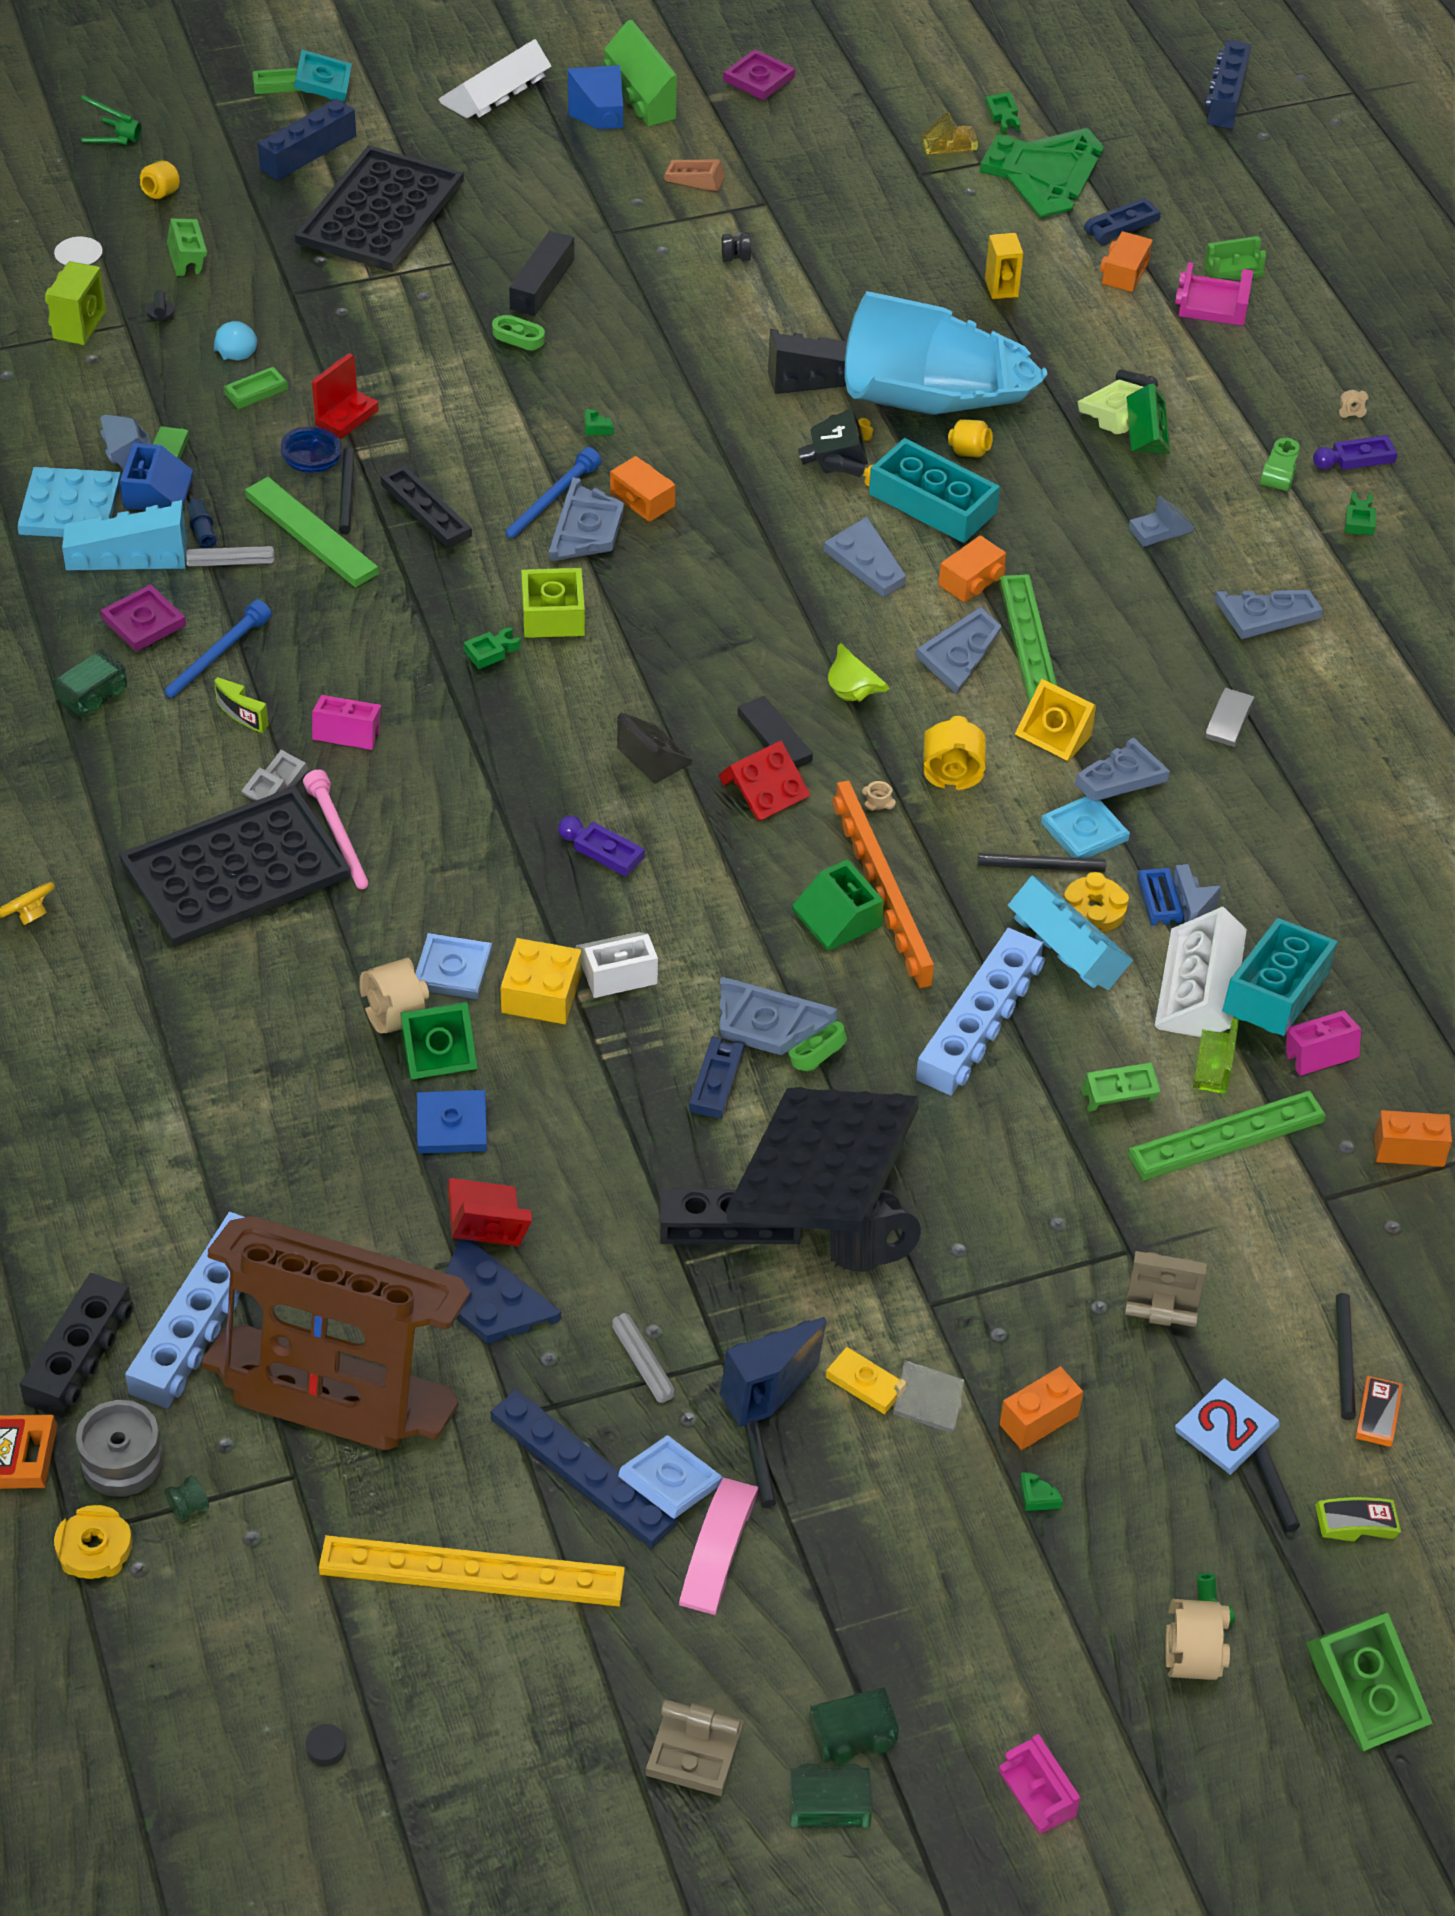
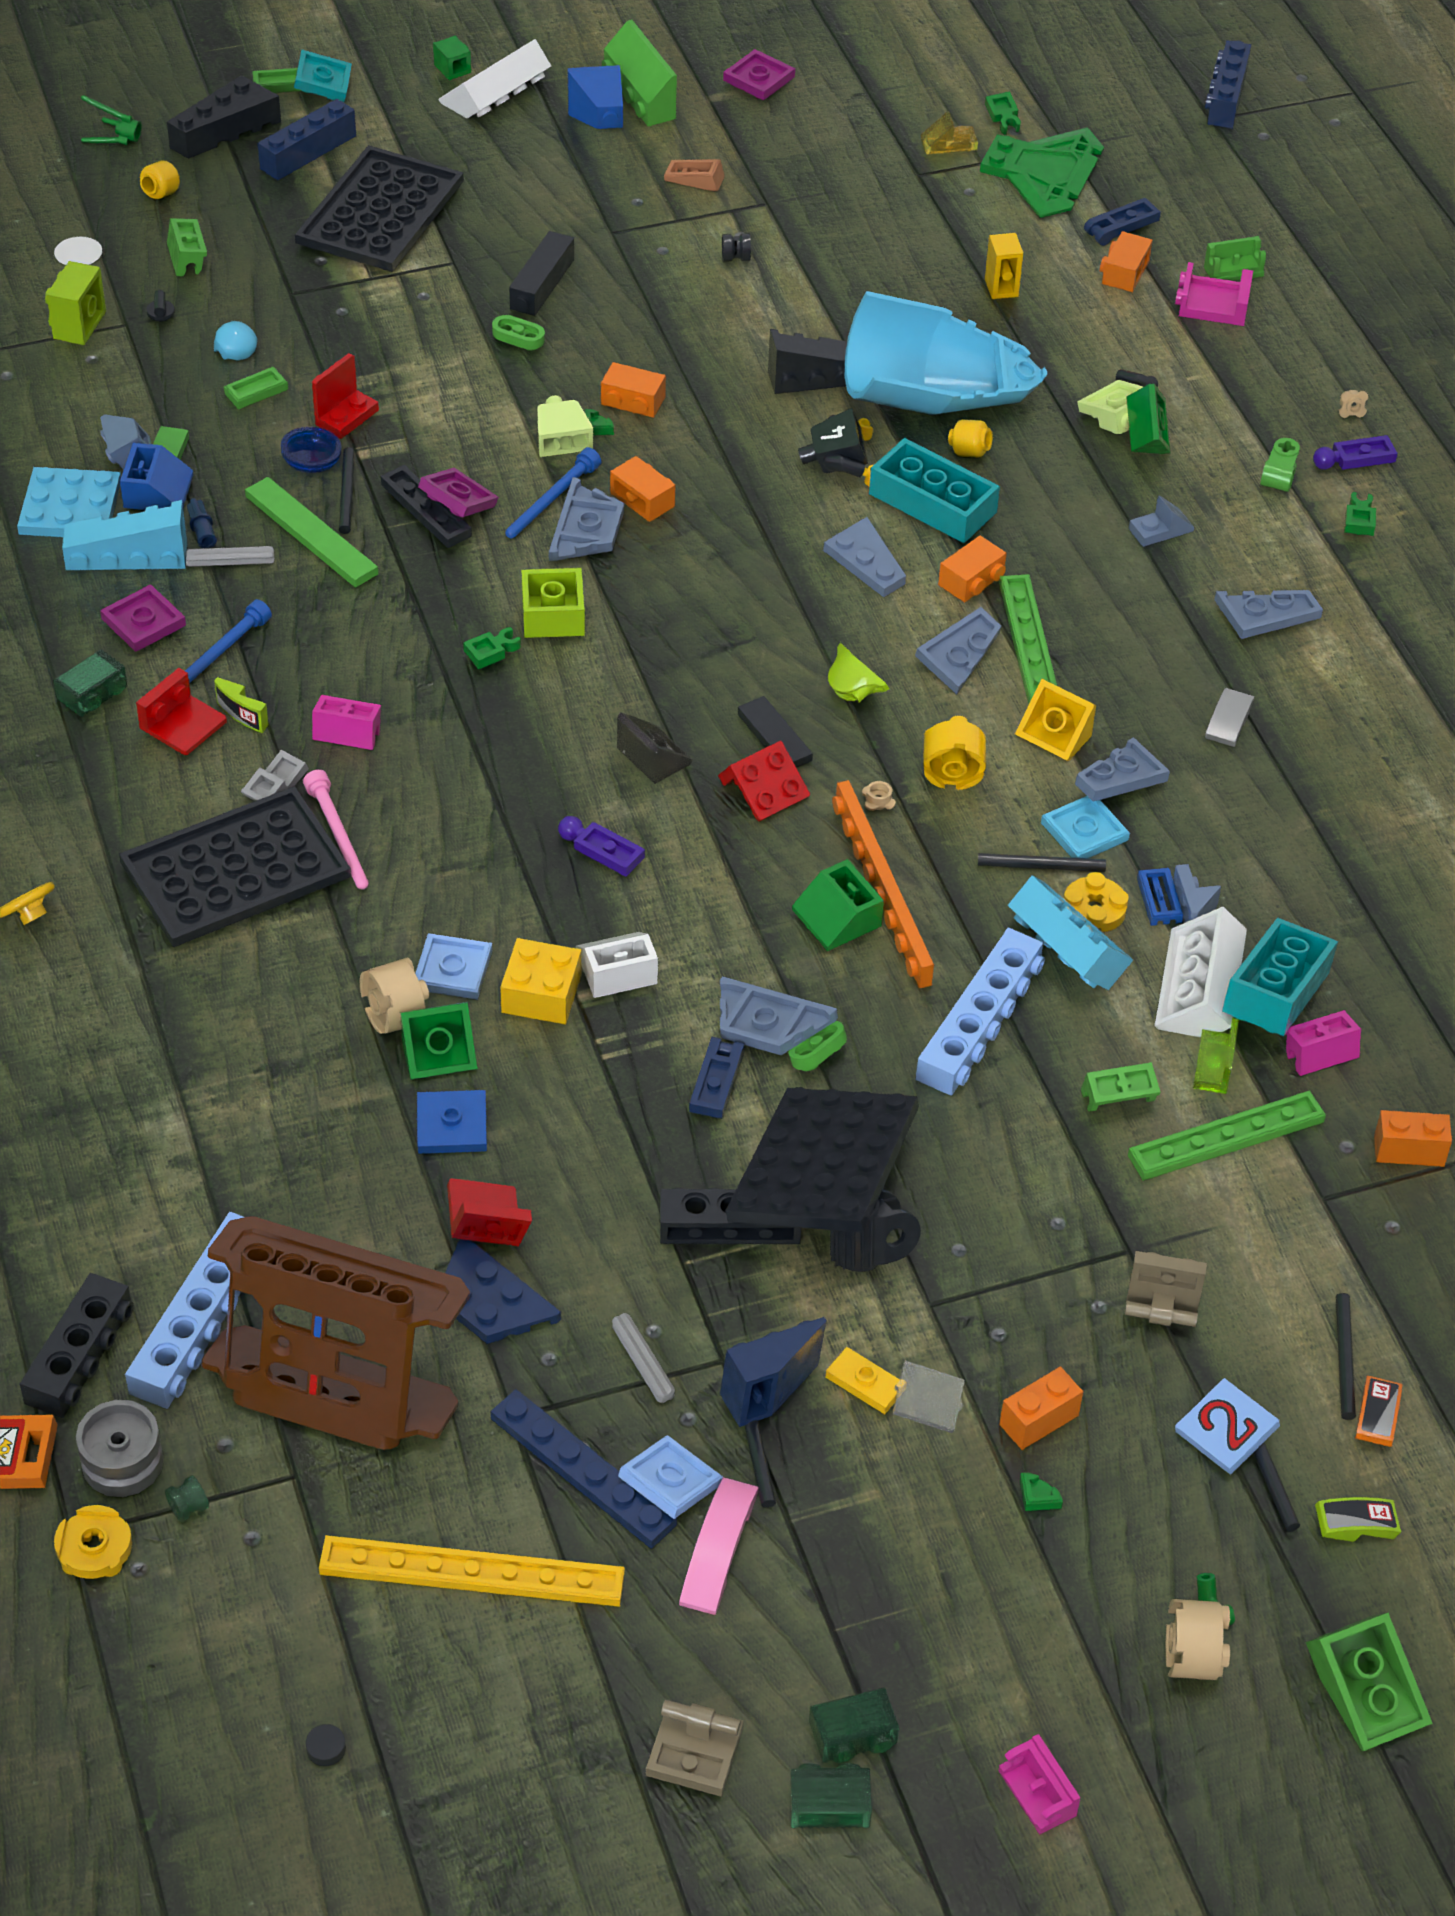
none -> red bracket [136,668,227,755]
none -> black wedge [167,75,281,159]
none -> magenta plate [418,468,499,517]
none -> green brick [433,35,471,80]
none -> yellowish green torso [537,395,593,457]
none -> orange brick [601,362,666,418]

